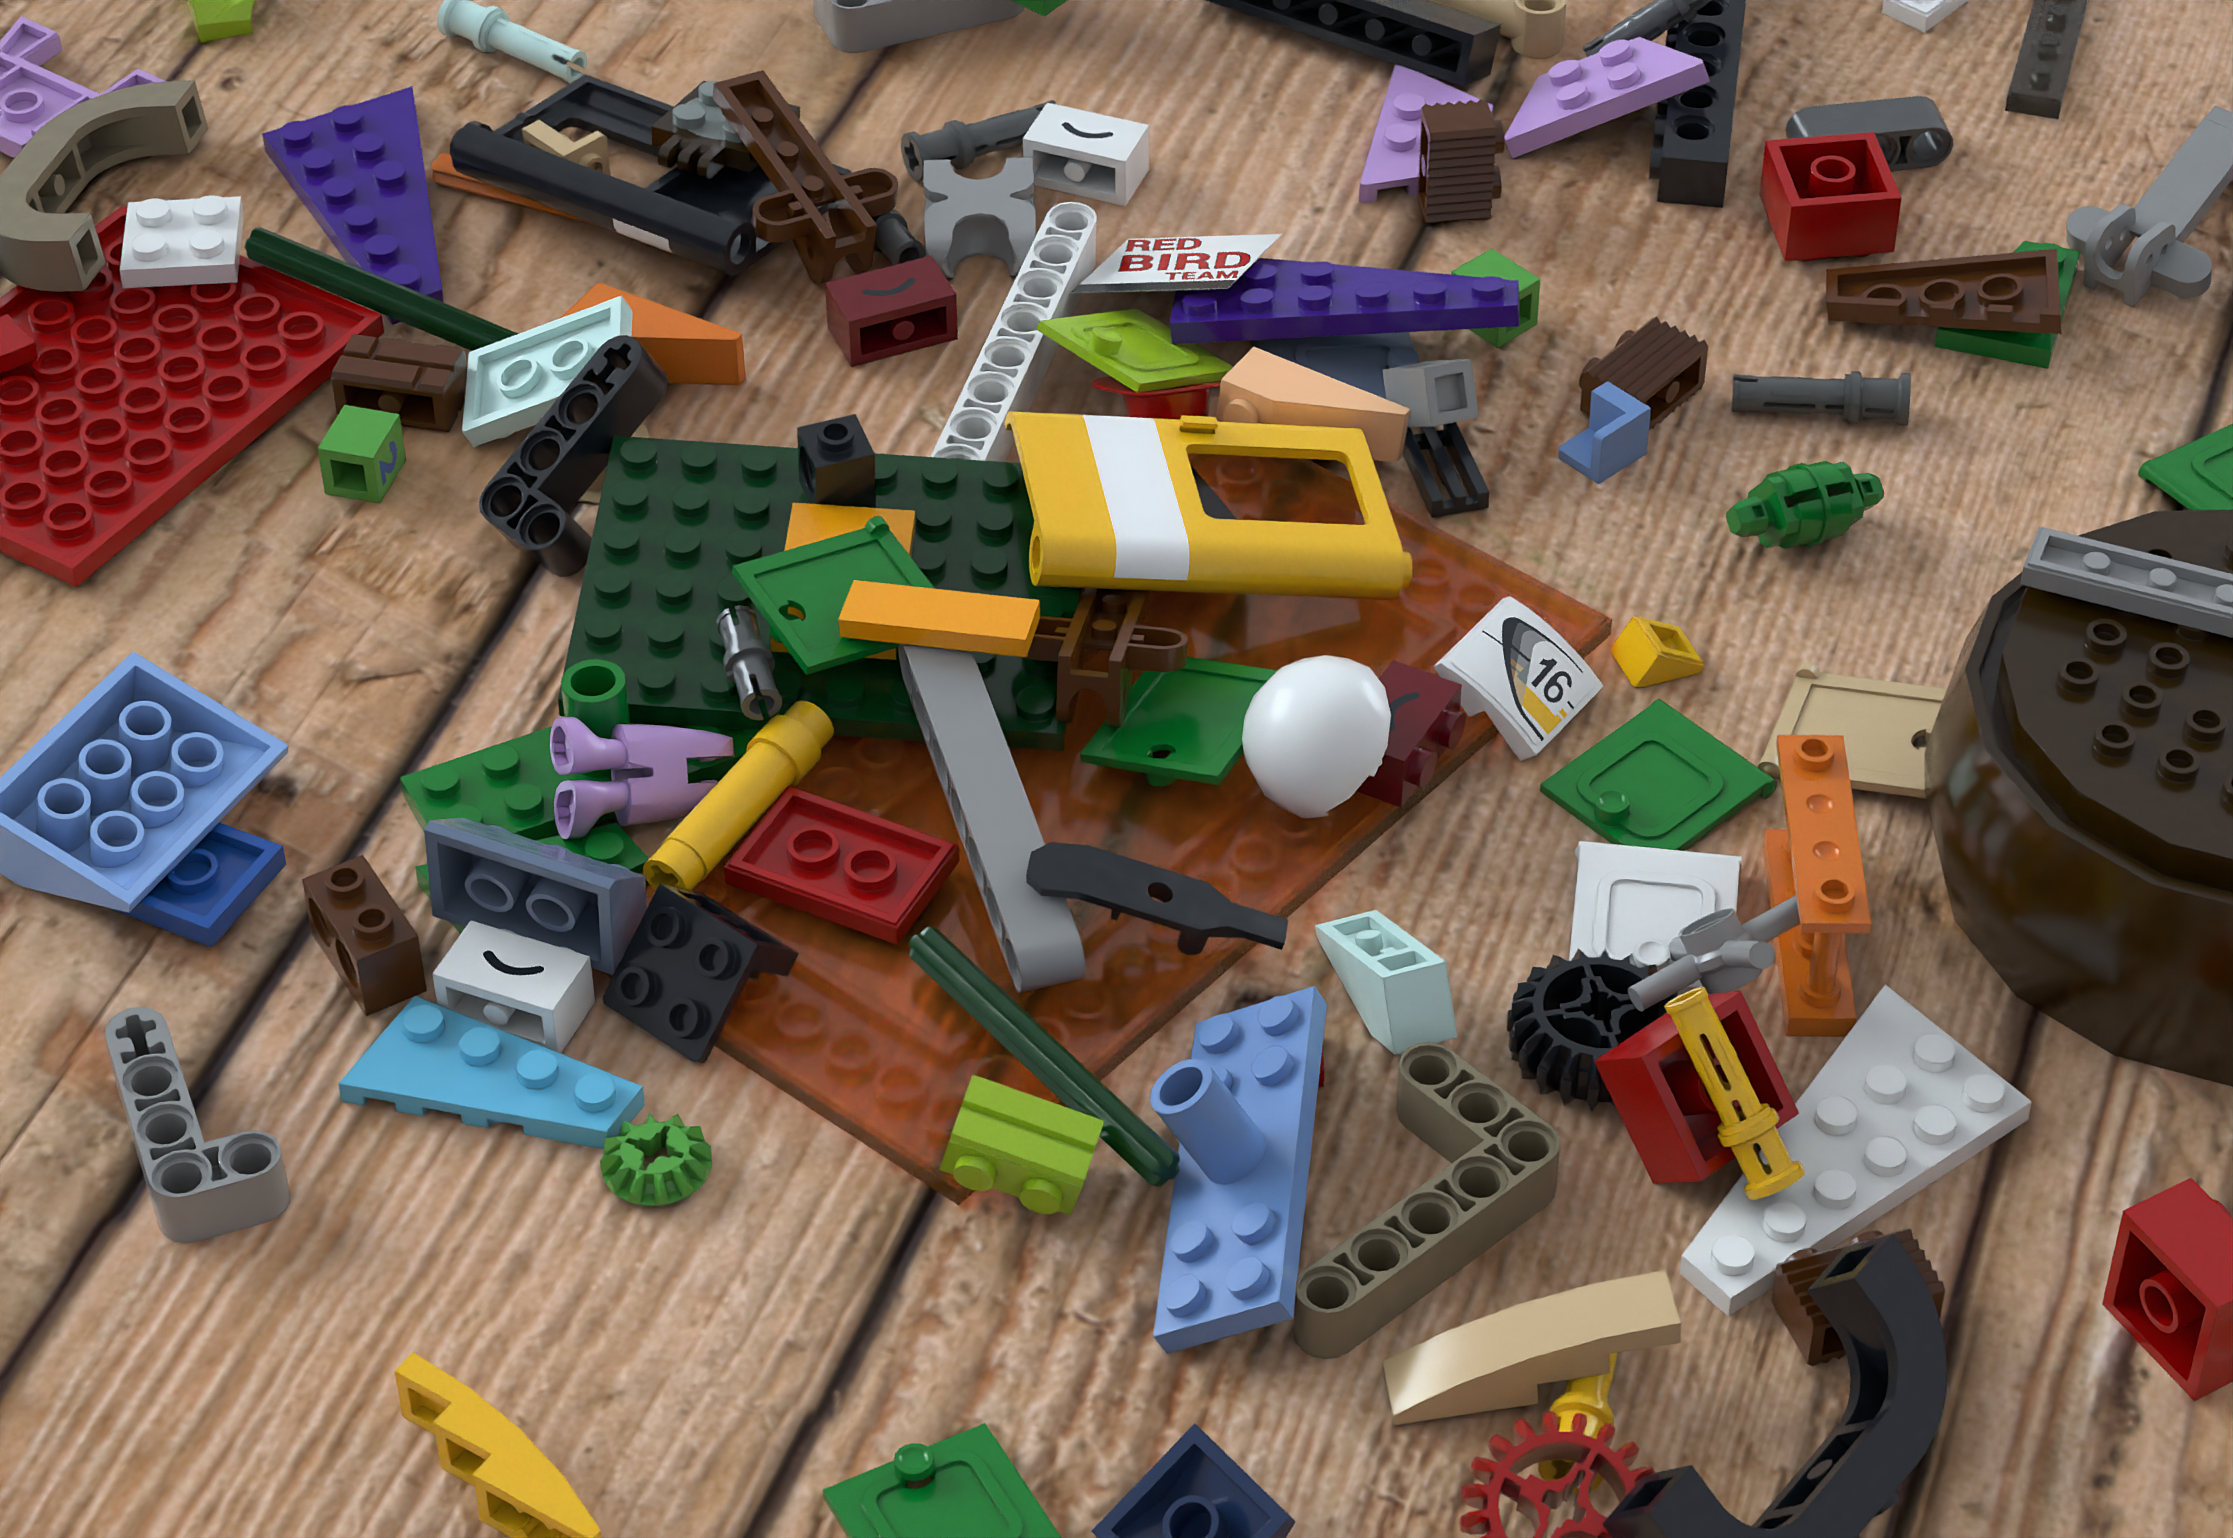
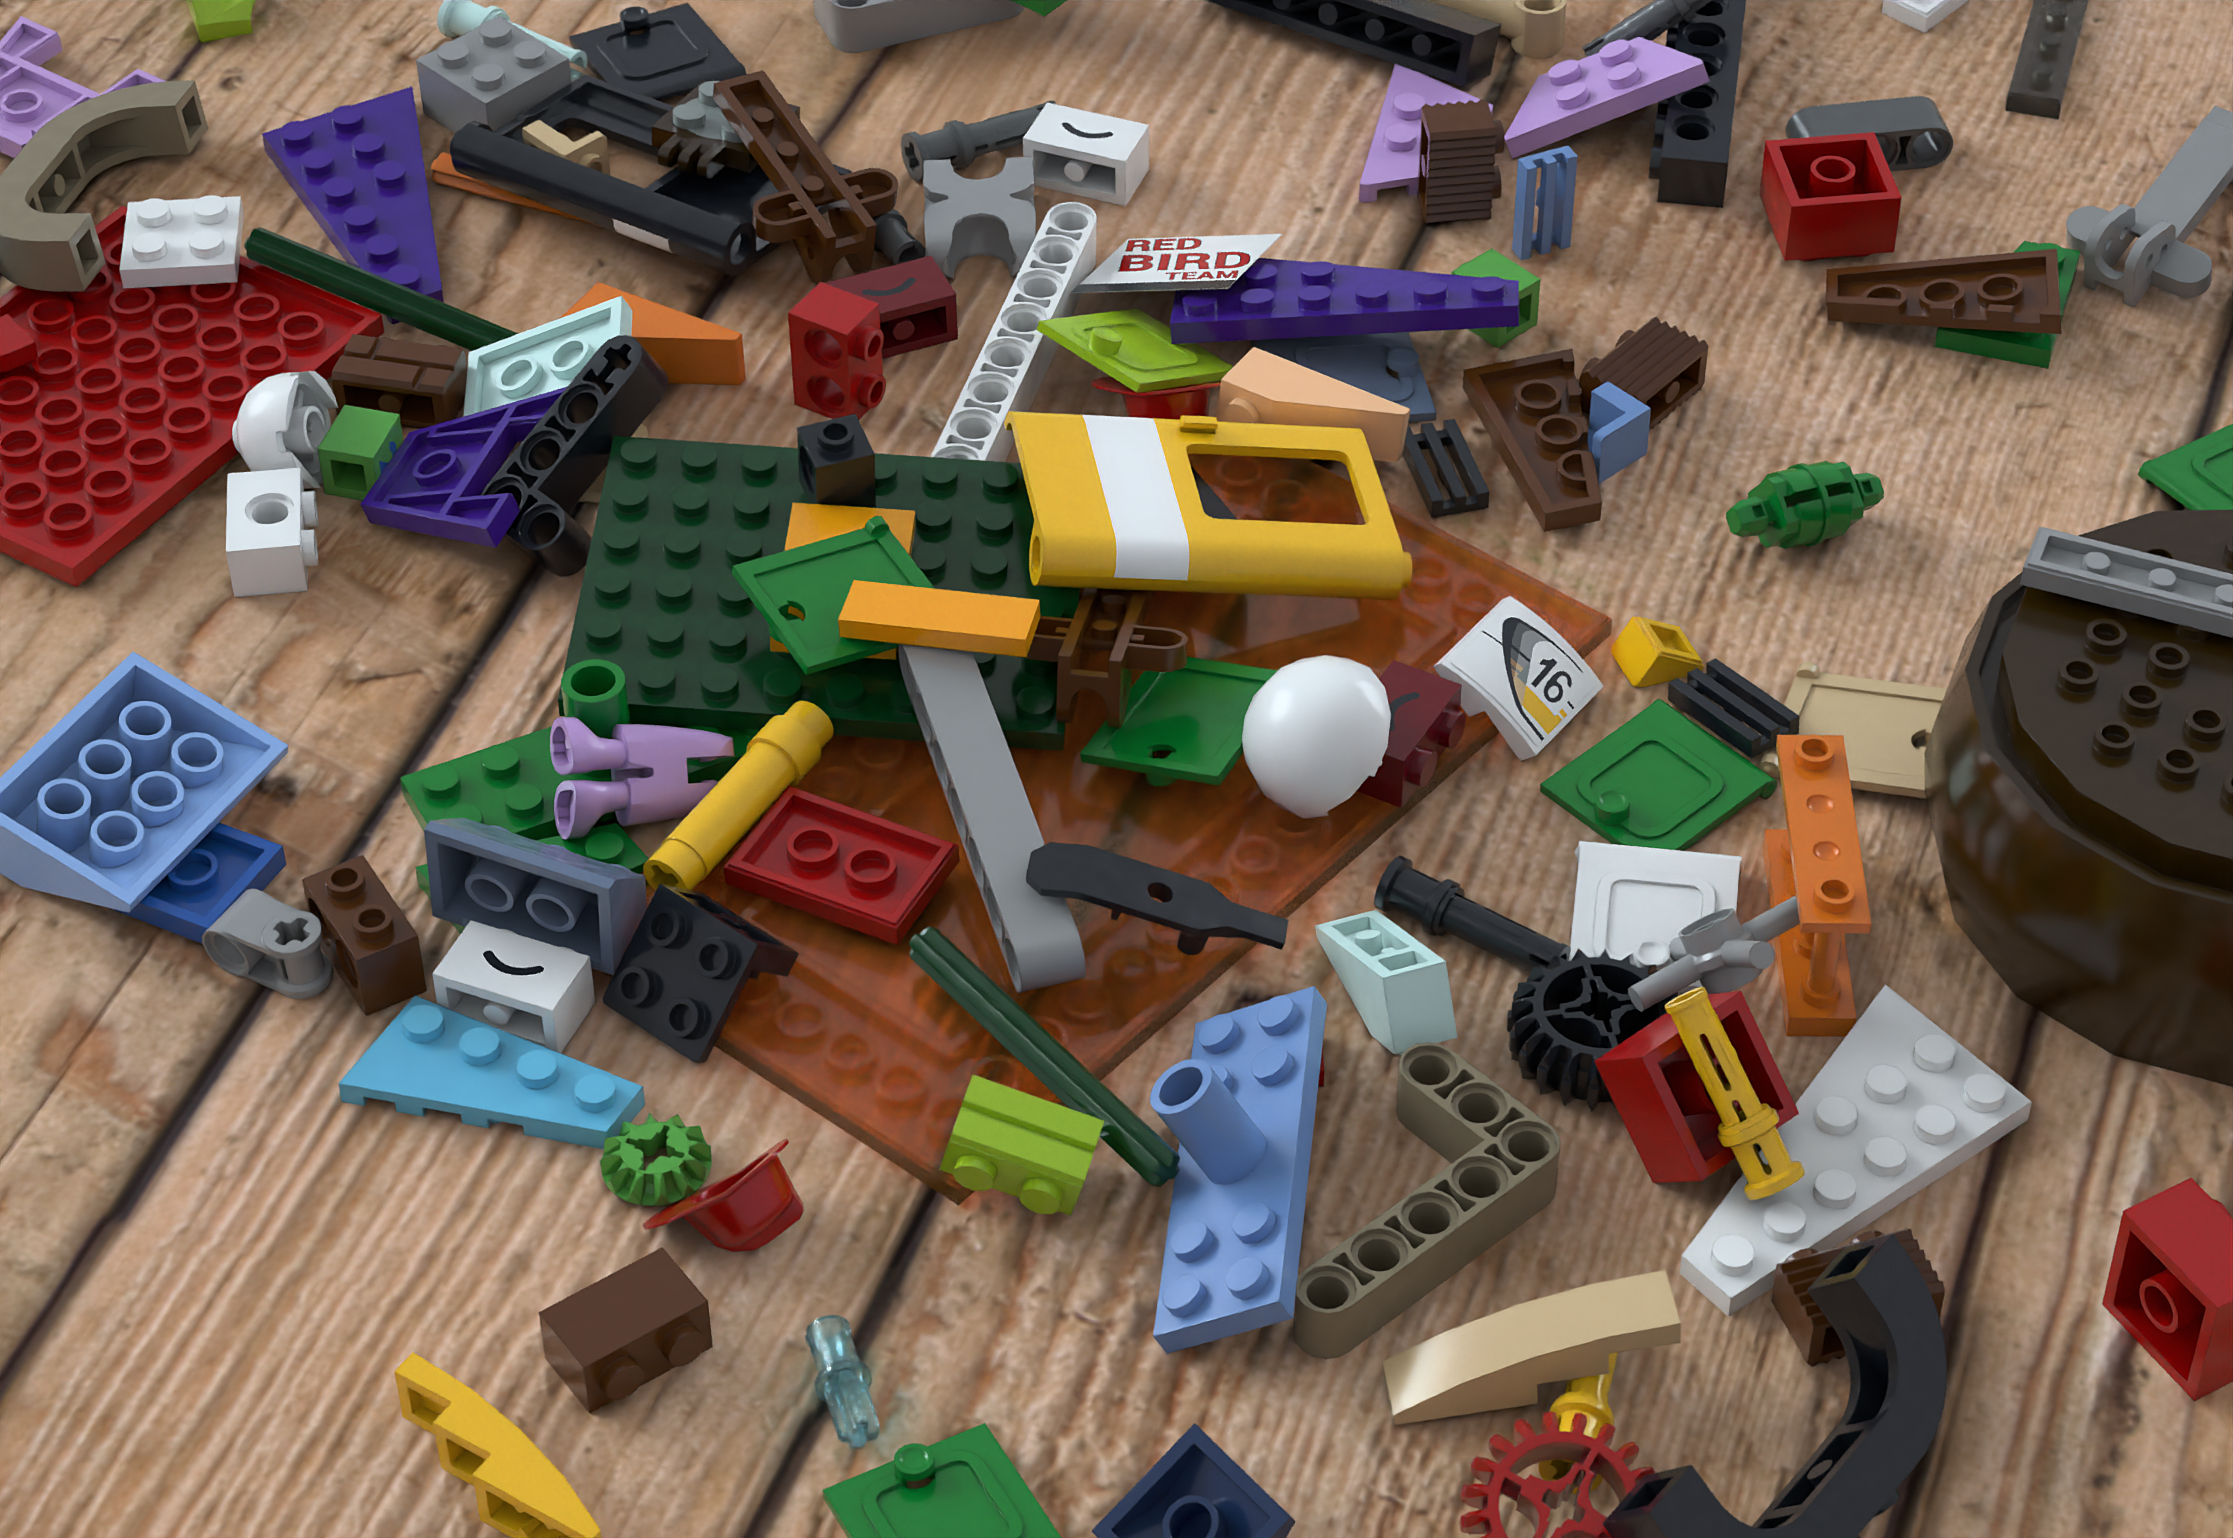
light grey beam [105,1007,290,1243] -> none
dark grey pin [716,605,782,720] -> none
light grey brick [1383,359,1479,427] -> none
dark grey pin [1732,371,1911,426] -> none
none -> light grey piece [202,889,334,999]
none -> white brick [226,468,318,597]
none -> white cylinder [232,371,338,489]
none -> dark purple wing [360,387,567,548]
none -> light grey brick [416,16,571,133]
none -> reddish brown brick [538,1247,713,1414]
none -> black container [569,3,747,101]
none -> red piece [643,1138,804,1252]
none -> red brick [788,282,886,420]
none -> clear light blue axle [805,1315,880,1449]
none -> black pin [1374,855,1571,973]
none -> reddish brown wing [1462,349,1602,532]
none -> medium blue tile [1512,145,1577,260]
none -> black tile [1668,658,1800,759]

